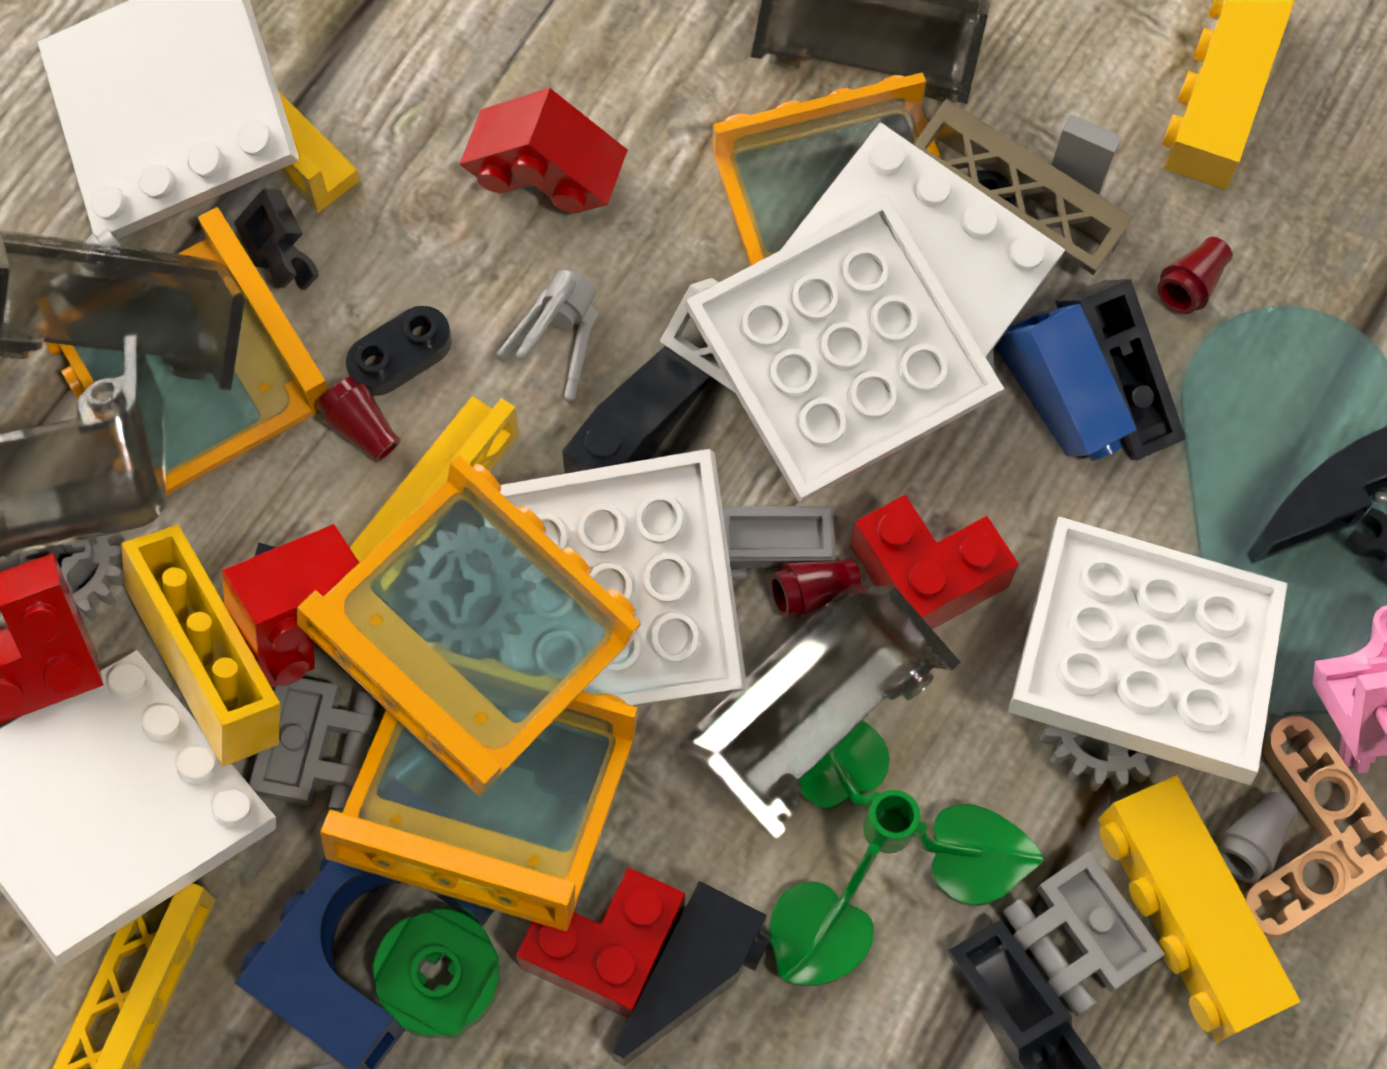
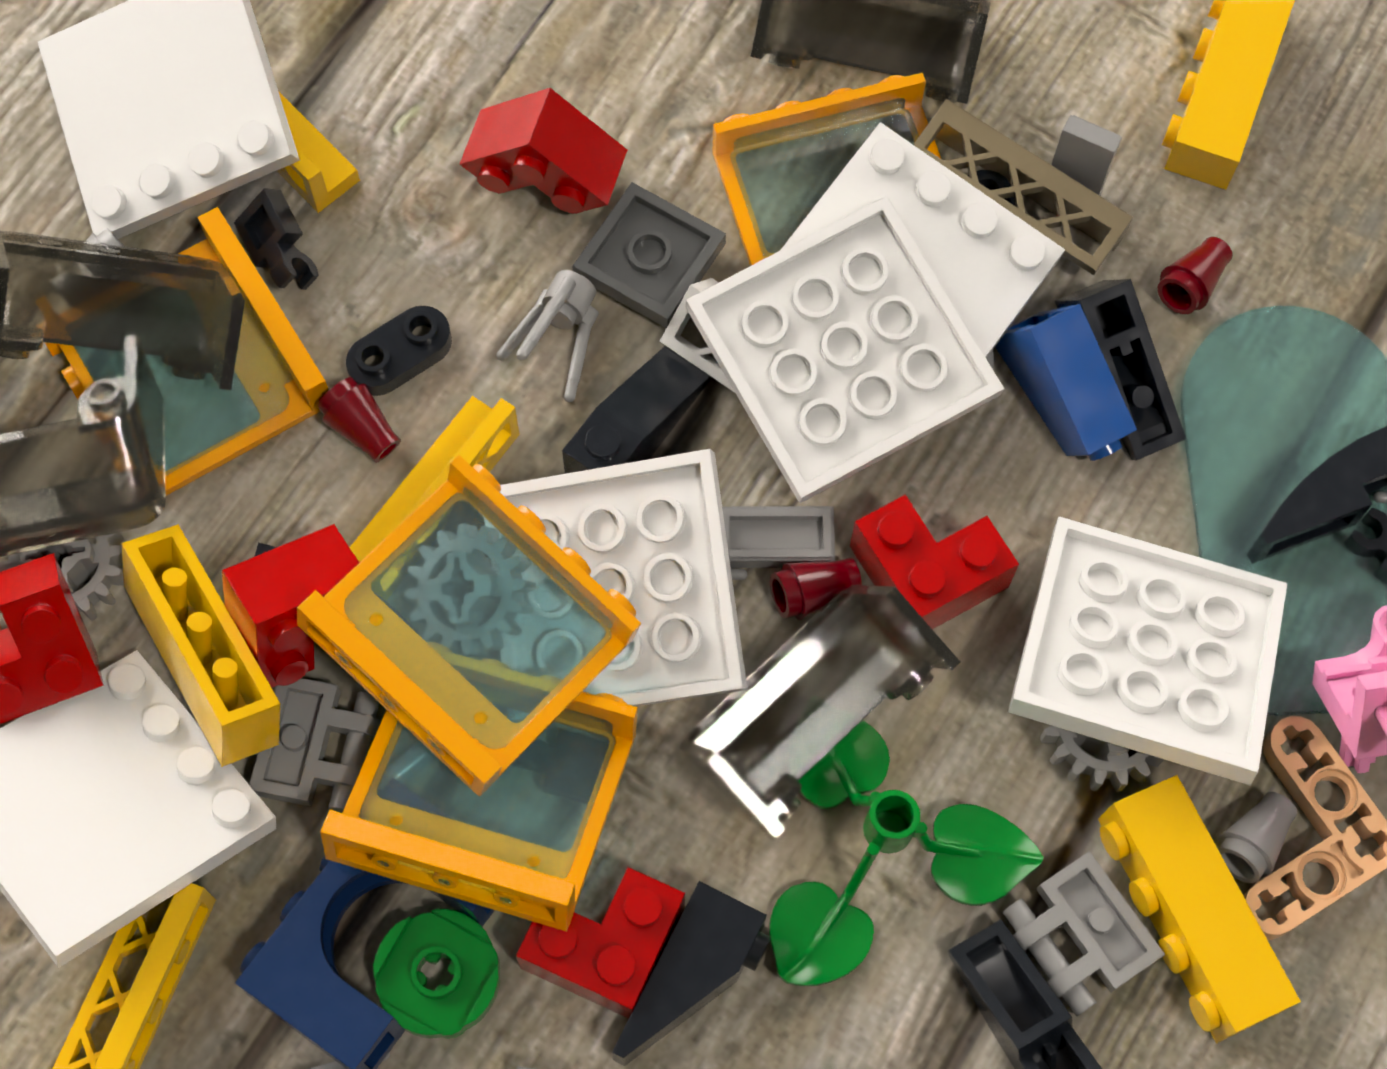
none -> dark grey plate [572,182,726,328]

